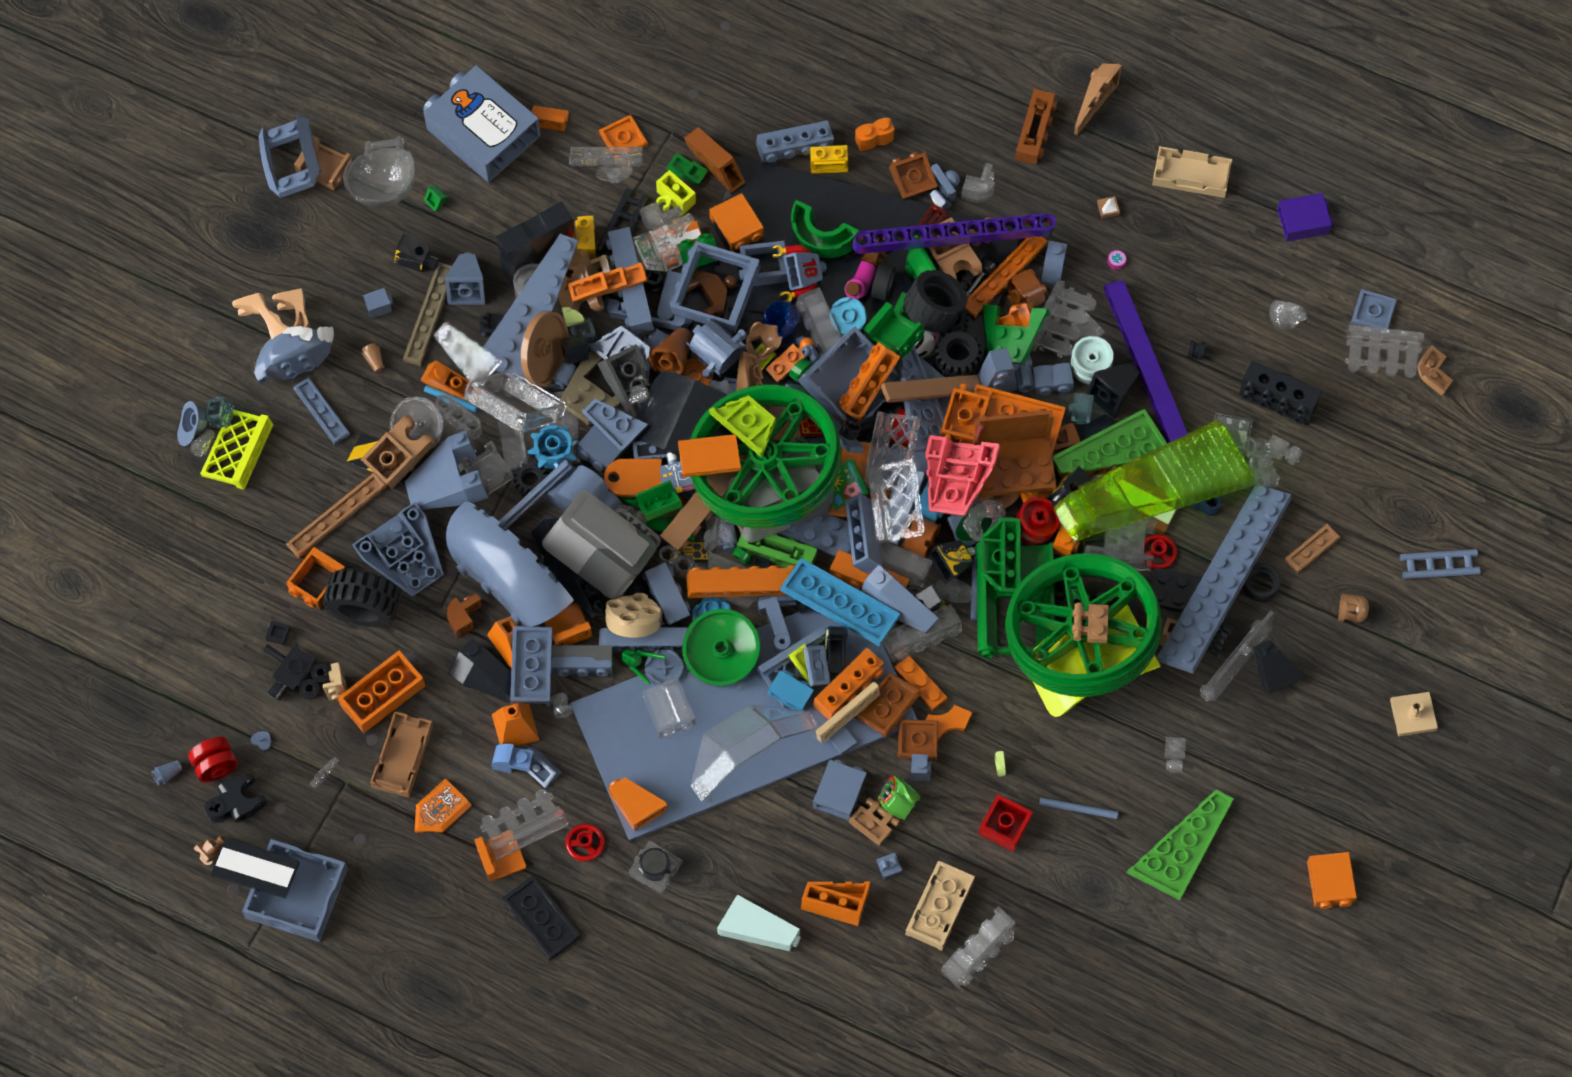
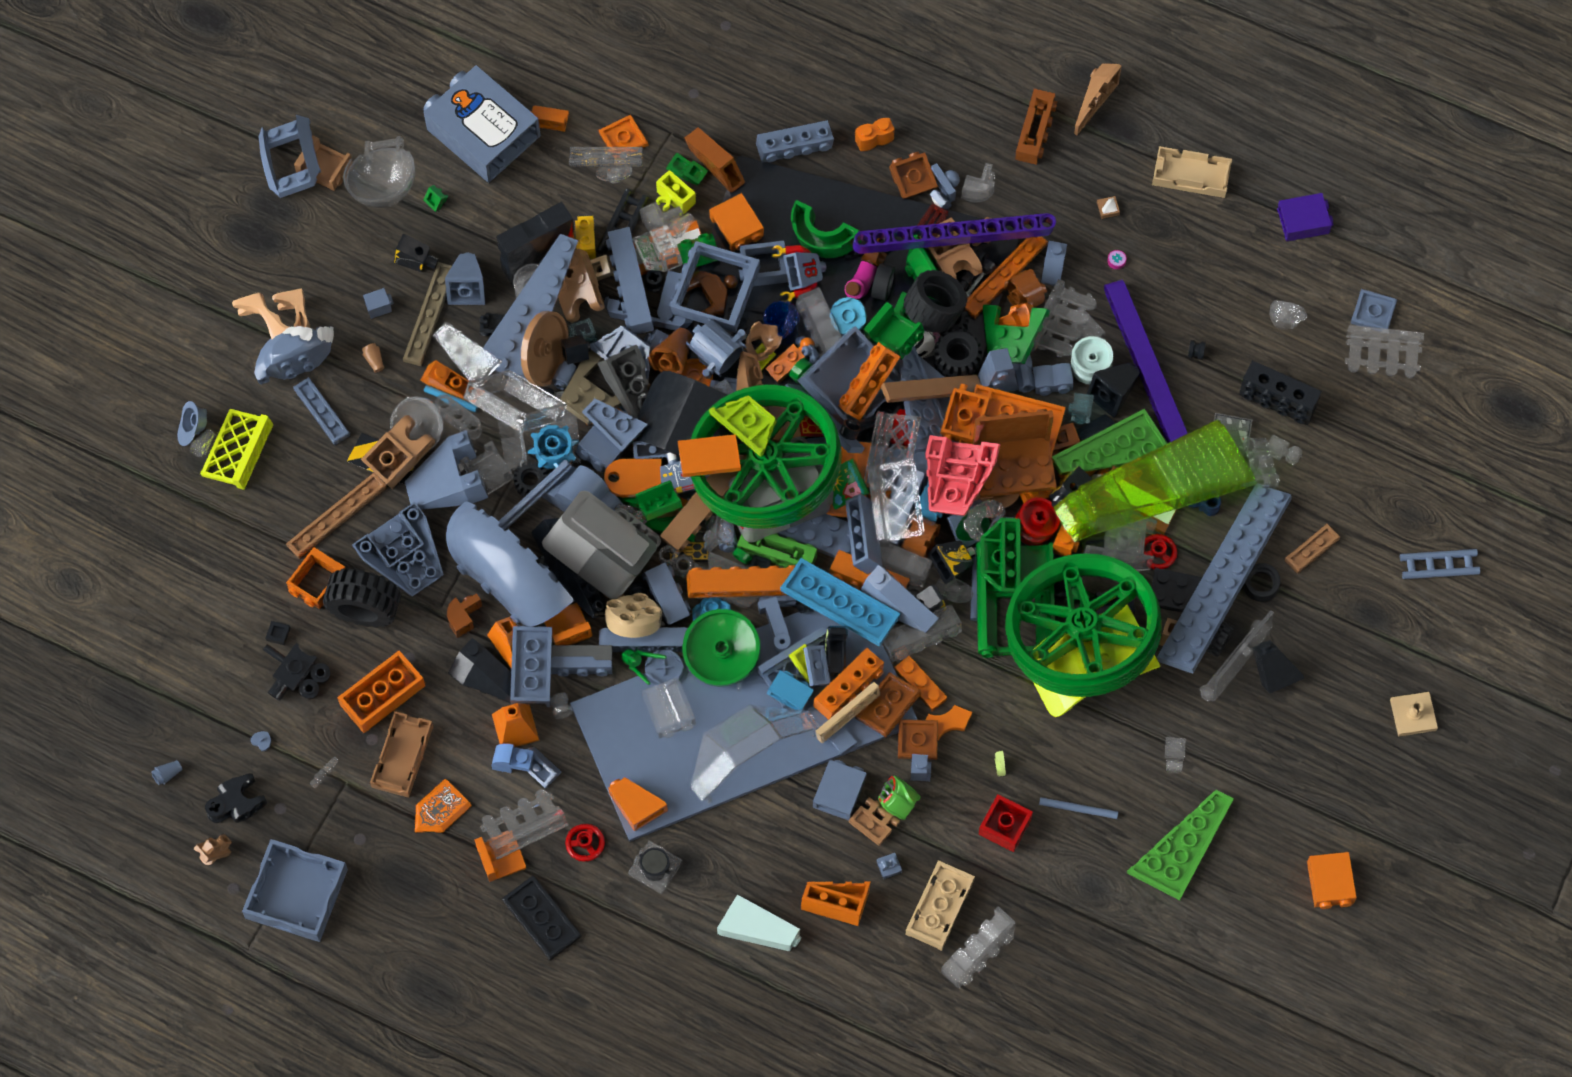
red wheel [188,736,239,783] -> none
clear light blue brick [205,397,234,428] -> none
tile [211,838,300,899] -> none
tan bracket [323,662,347,702] -> none
yellowish green tile [562,307,584,327] -> none
orange slope [568,262,648,302] -> none
clear plate [629,385,649,404] -> none
yellow window [810,145,848,174] -> none
medium nougat plate [1072,603,1108,643] -> none
medium nougat helmet [1338,593,1369,623] -> none
medium nougat plate [1418,345,1453,396] -> none

